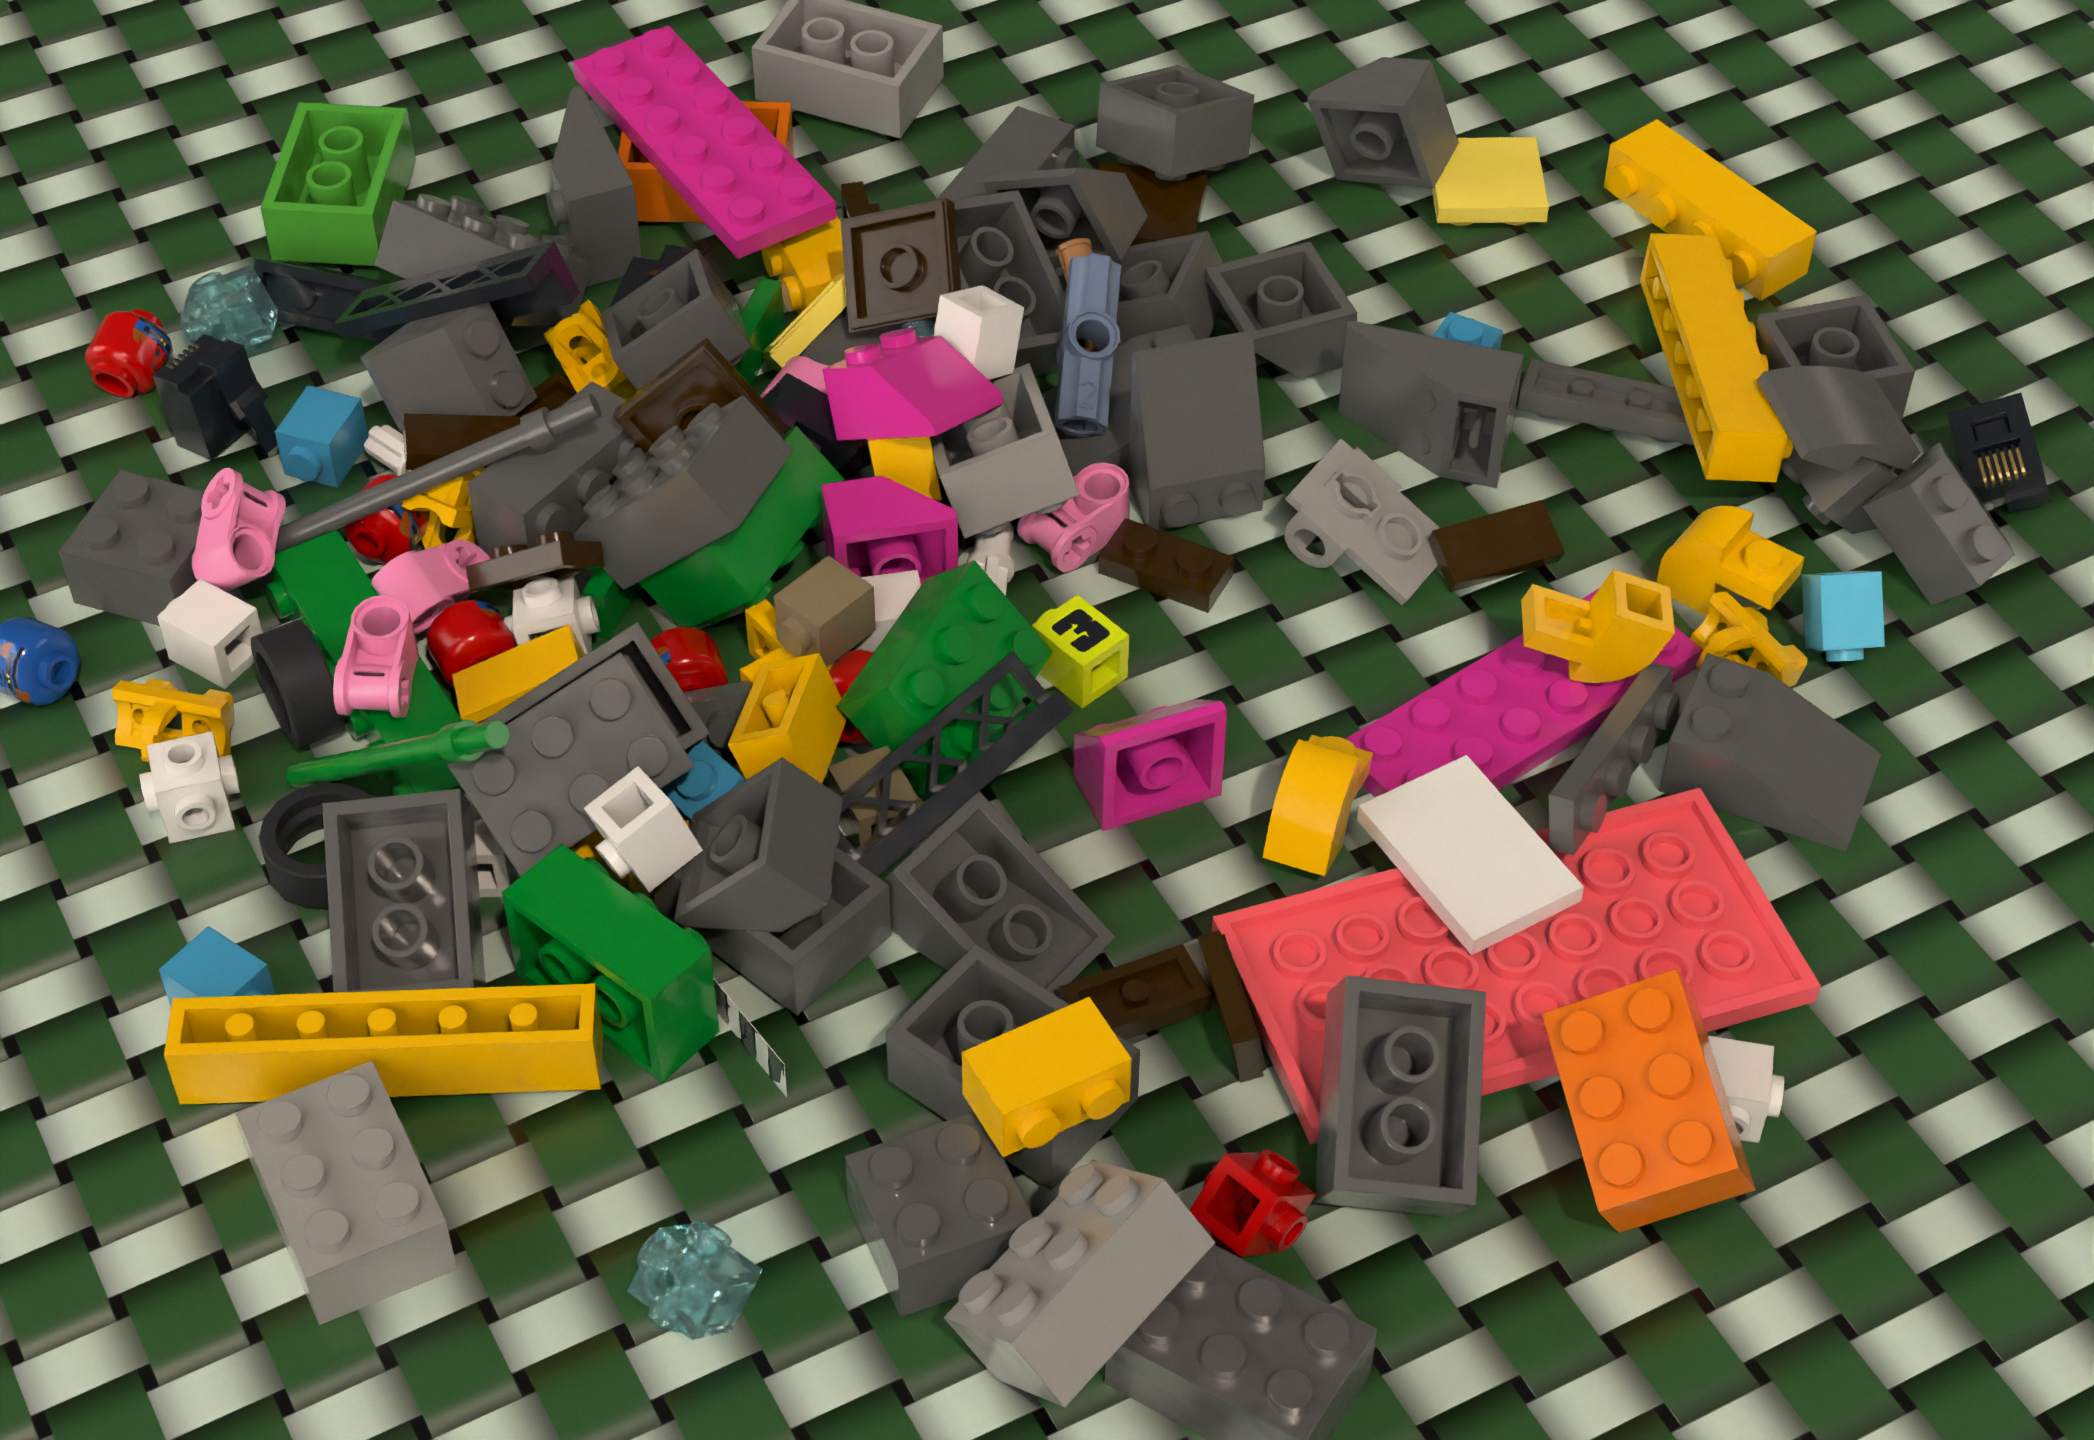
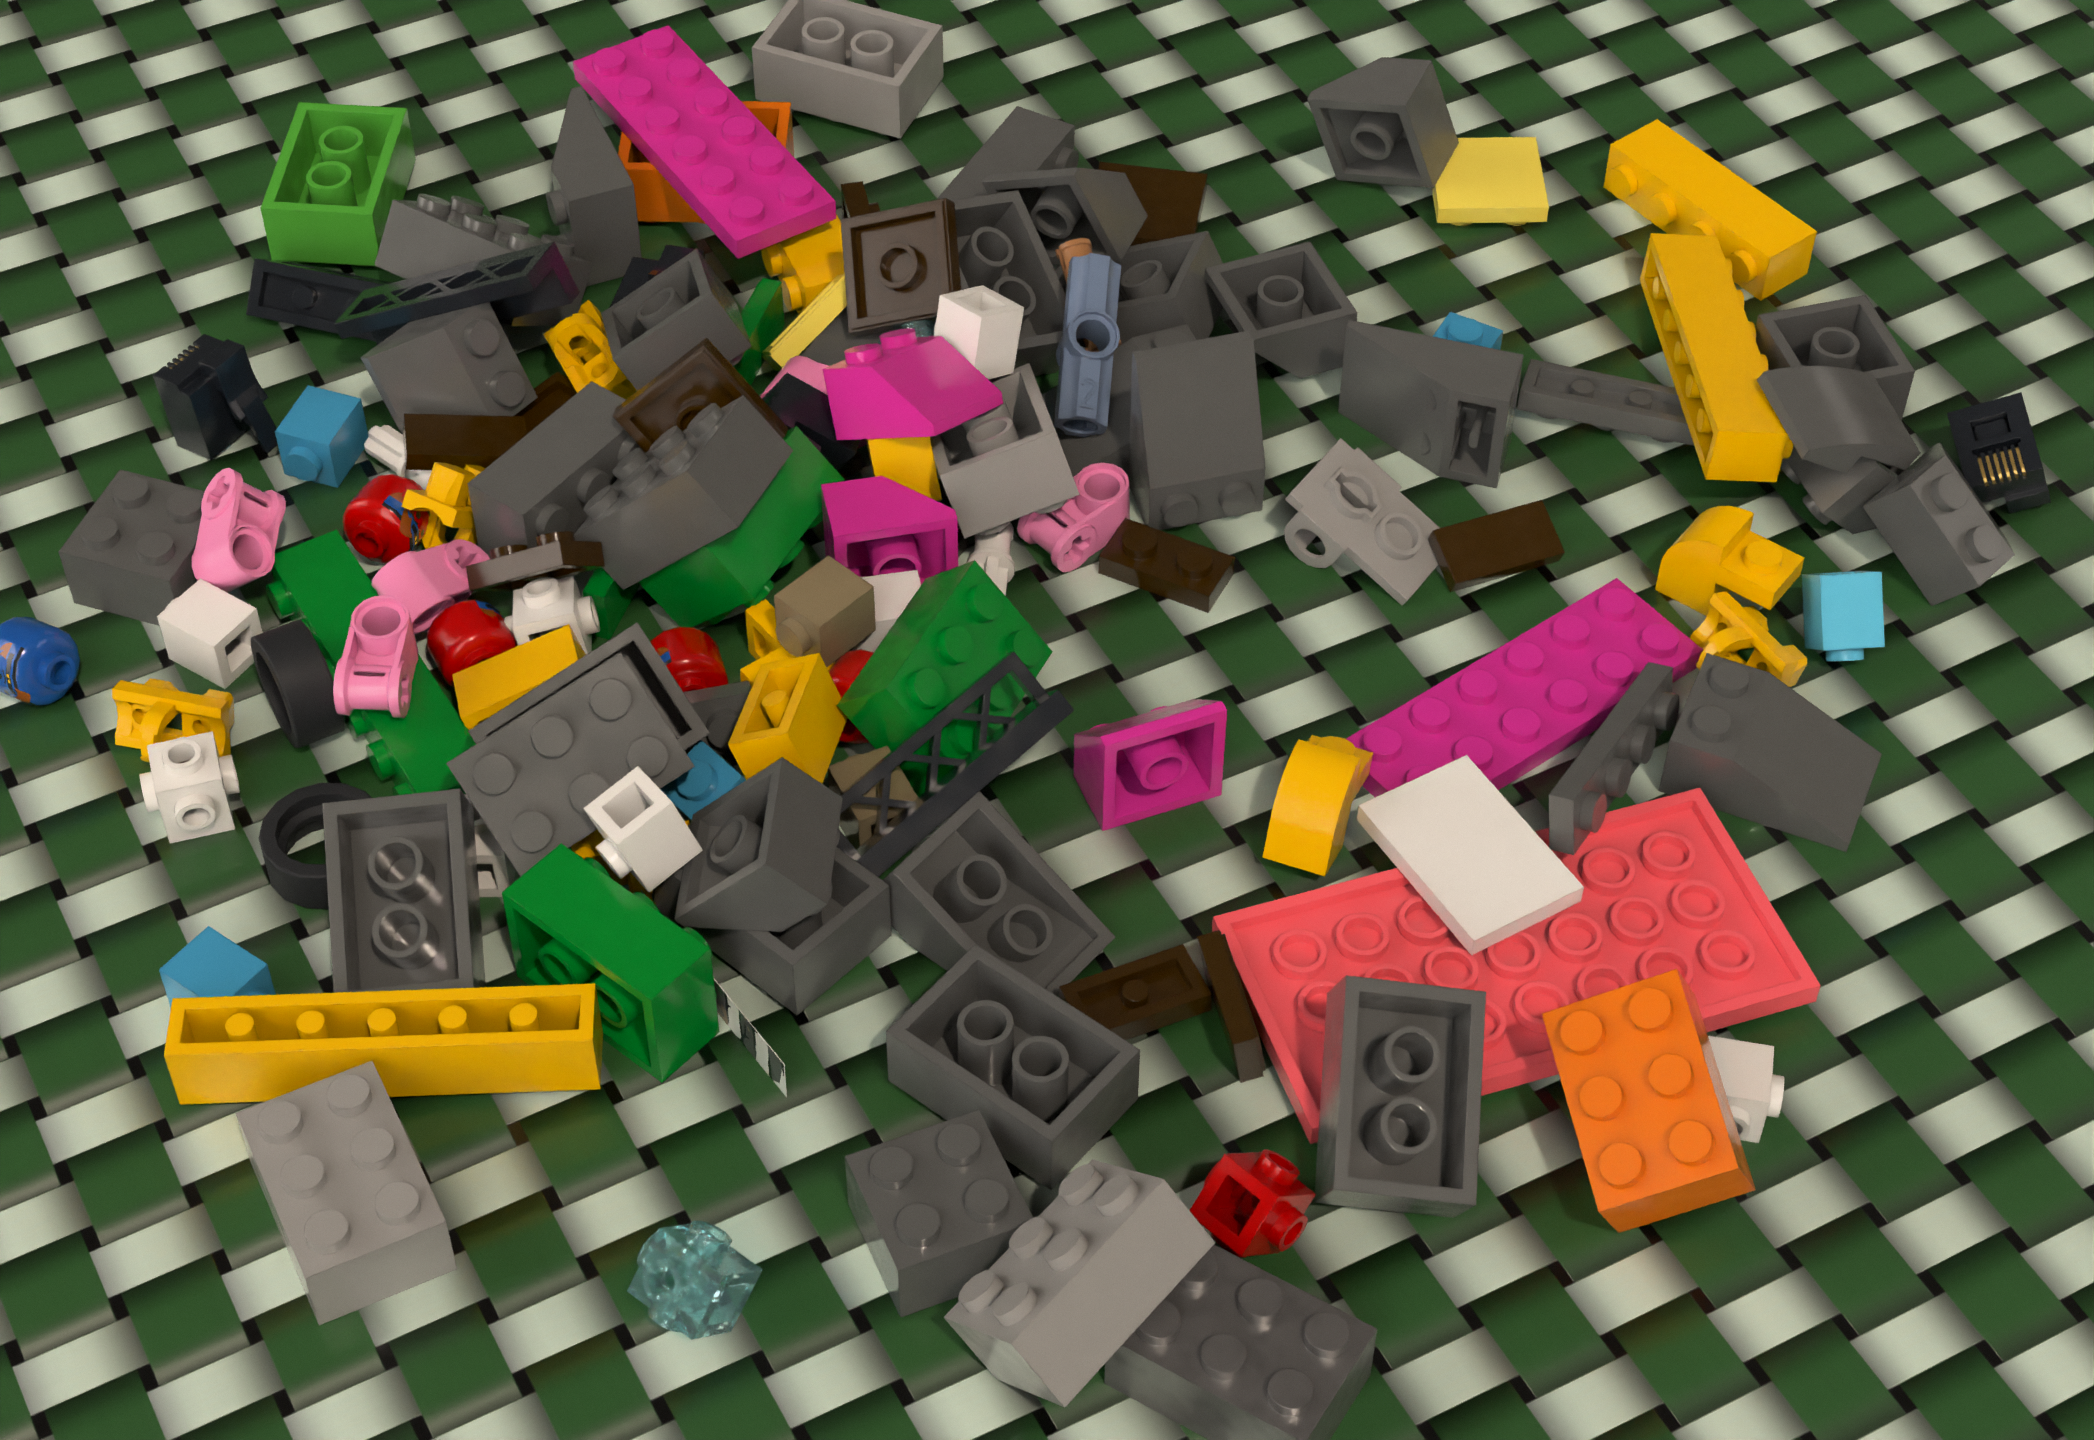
red head [85,309,173,398] -> none
clear light blue brick [180,264,279,354] -> none
dark grey bar [275,394,602,554] -> none
green bar [286,720,510,788] -> none
yellow brick [962,997,1132,1157] -> none
neon yellow brick [1032,595,1129,709] -> none
dark grey brick [1096,65,1255,181] -> none
yellow brick [1521,569,1675,683] -> none

